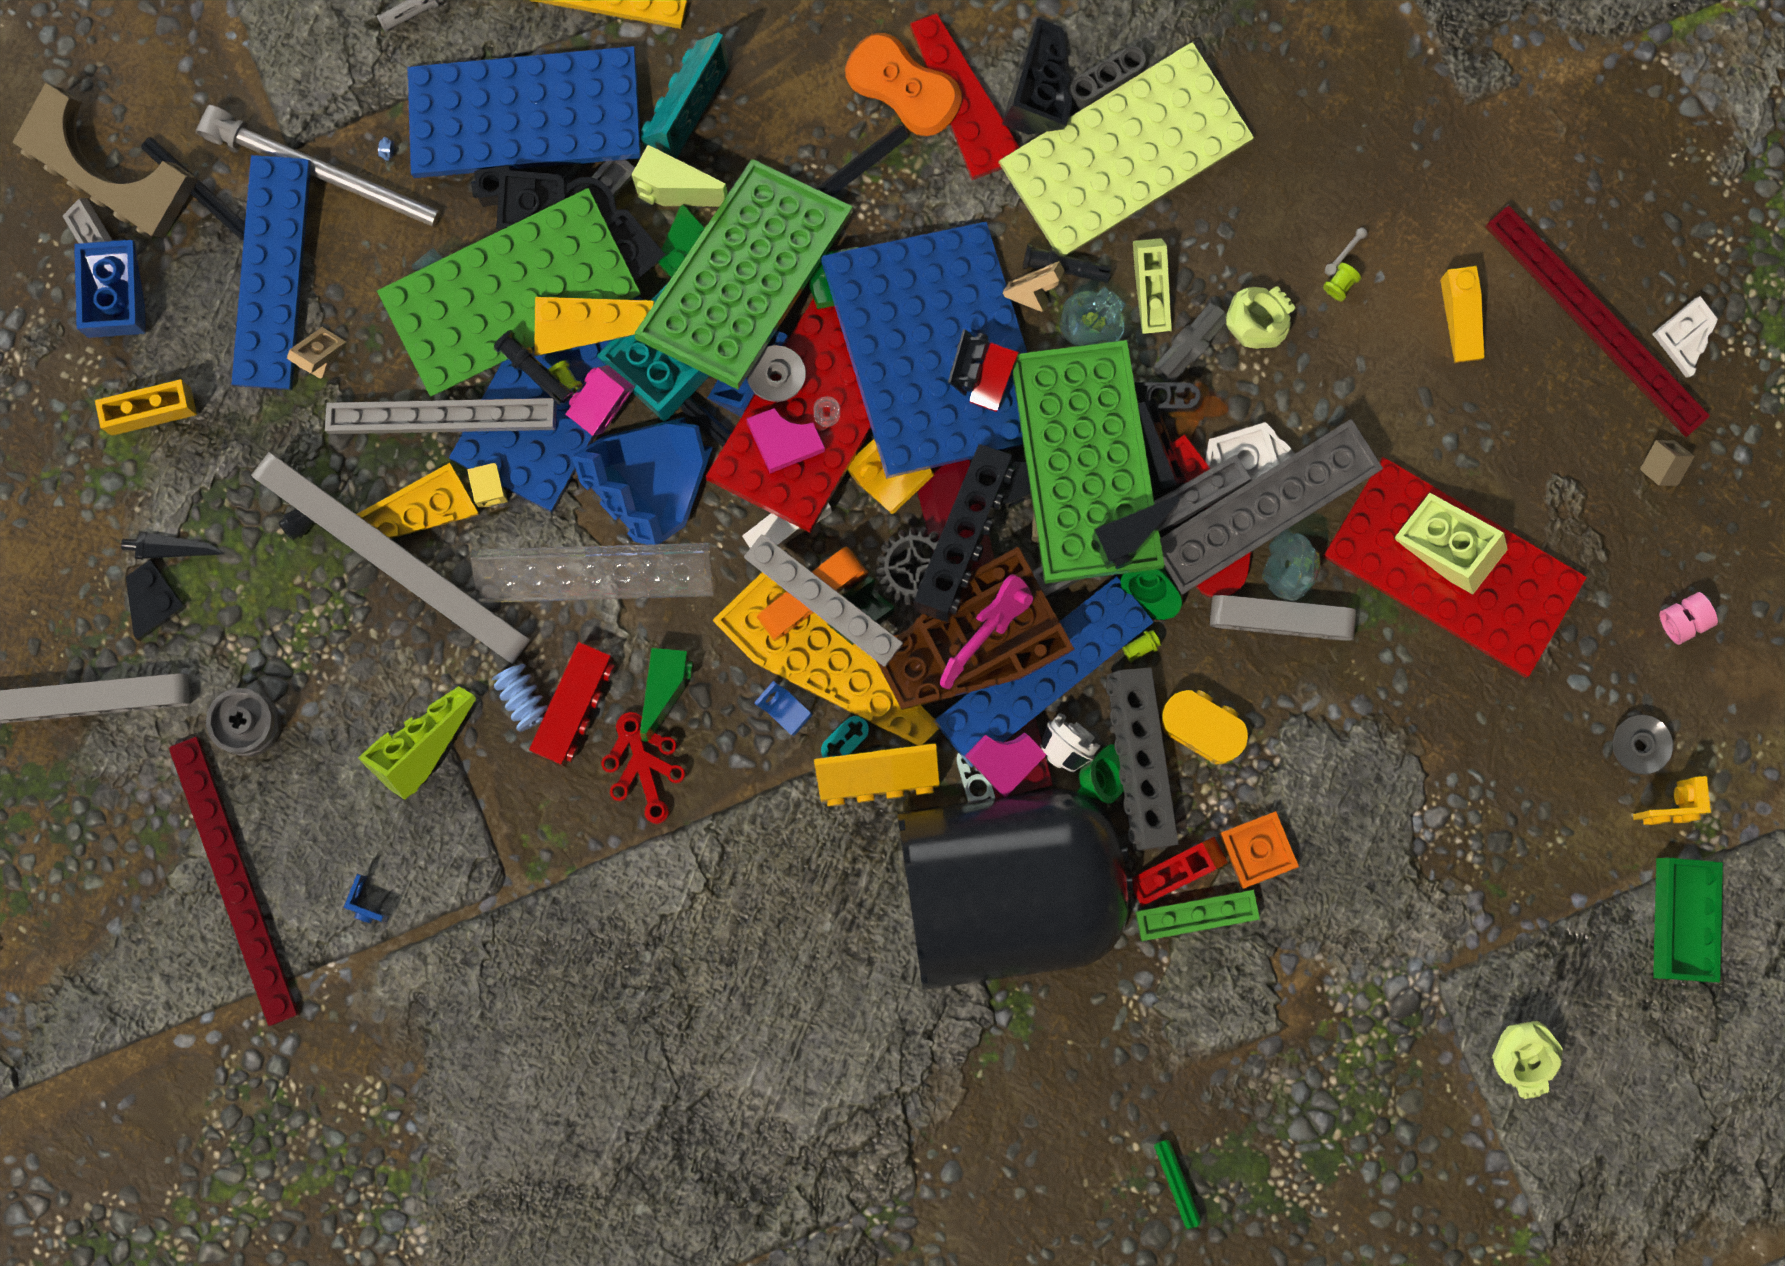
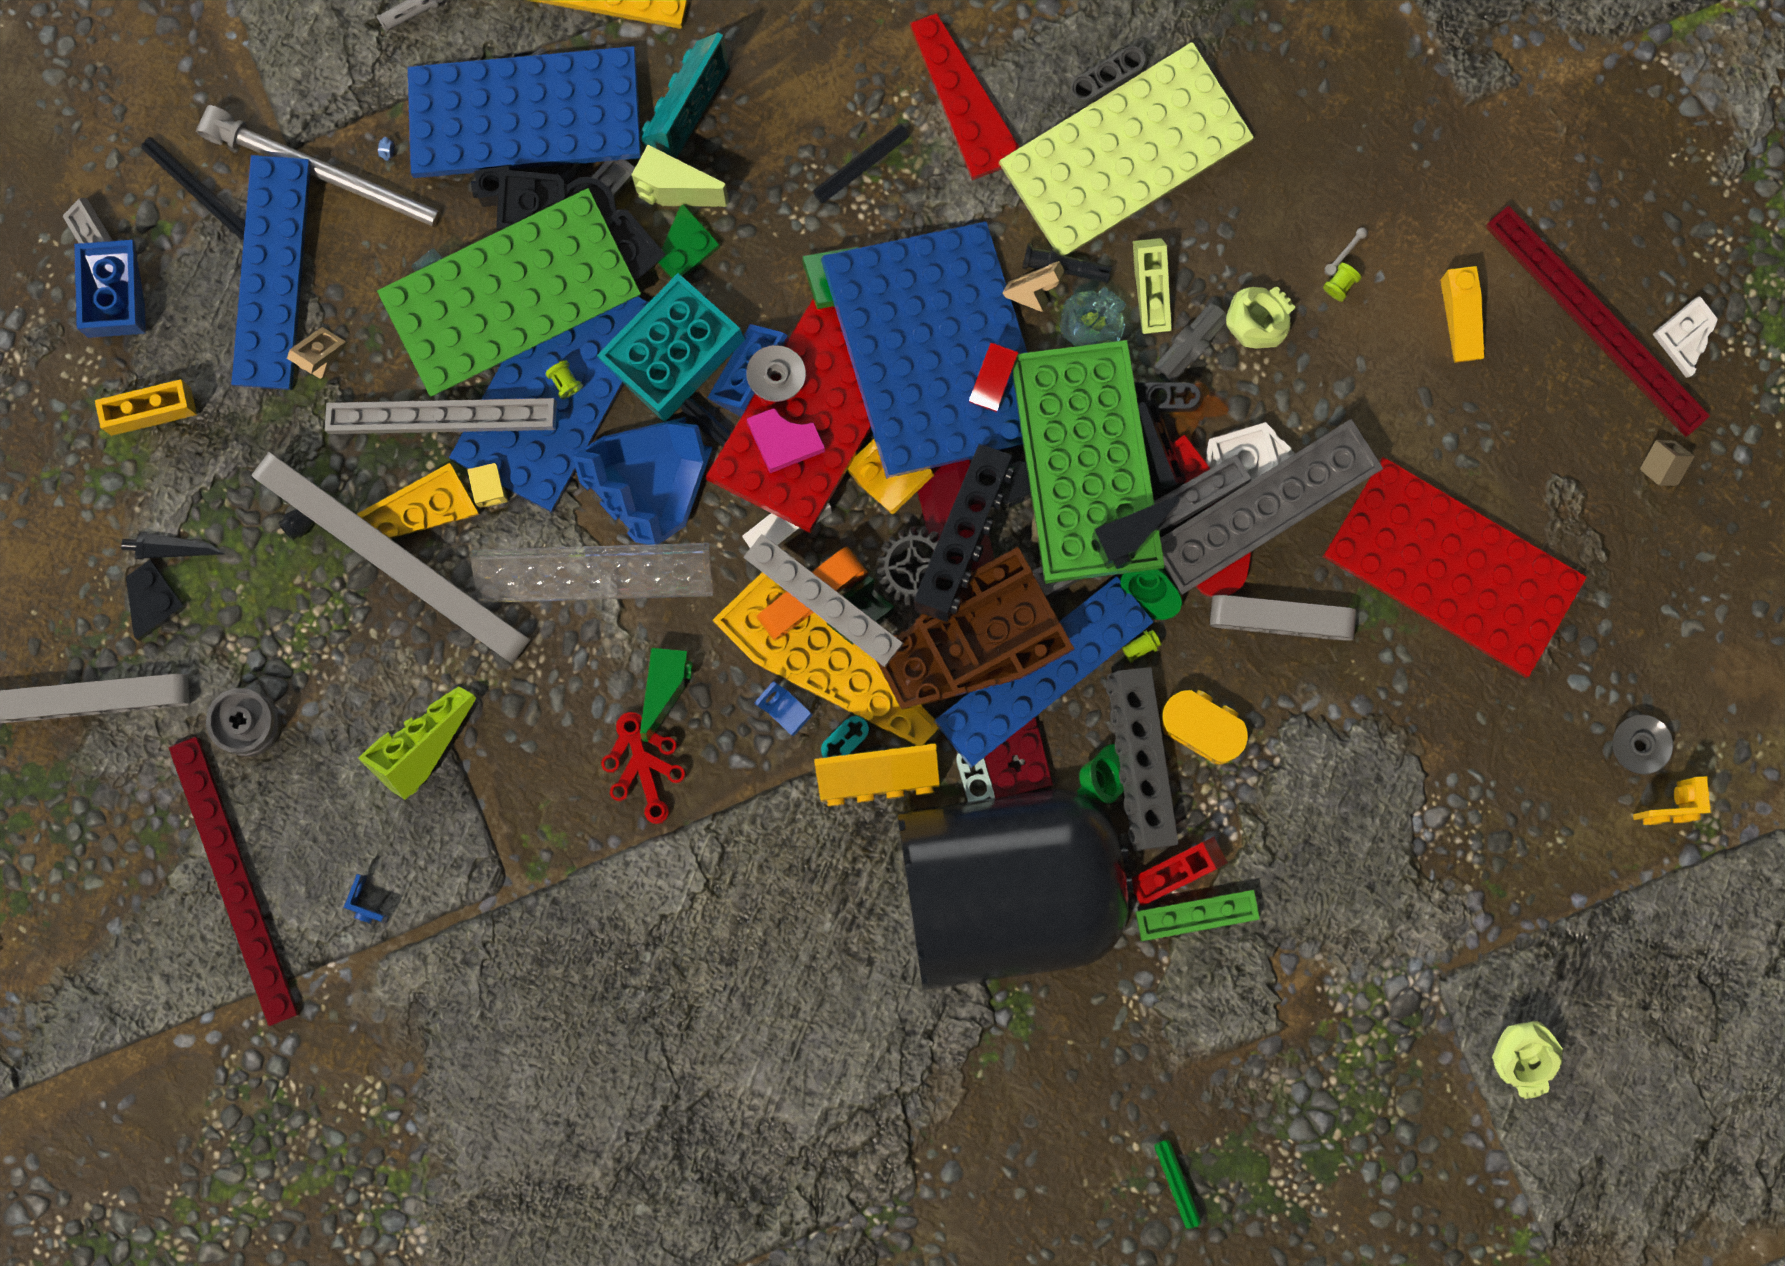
dark tan arch [13,83,198,239] -> none
light blue piece [492,664,548,732] -> none
black pin [494,330,573,406] -> none
red brick [529,642,615,767] -> none
yellow wing [534,297,654,357] -> none
dark pink brick [566,365,635,436] -> none
bright green plate [634,159,853,389] -> none
clear bush [813,396,840,427] -> none
orange plate [845,33,962,136] -> none
dark pink piece [940,574,1033,689] -> none
black hinge [948,329,990,396] -> none
dark pink tile [965,733,1046,798] -> none
black wedge [1002,18,1072,135] -> none
white cone [1040,713,1100,772] -> none
orange plate [1219,811,1299,889] -> none
clear light blue helmet [1262,529,1321,601] -> none
yellowish green slope [1395,493,1508,594] -> none
green slope [1653,858,1723,983] -> none
bright pink wheel [1659,592,1718,645] -> none

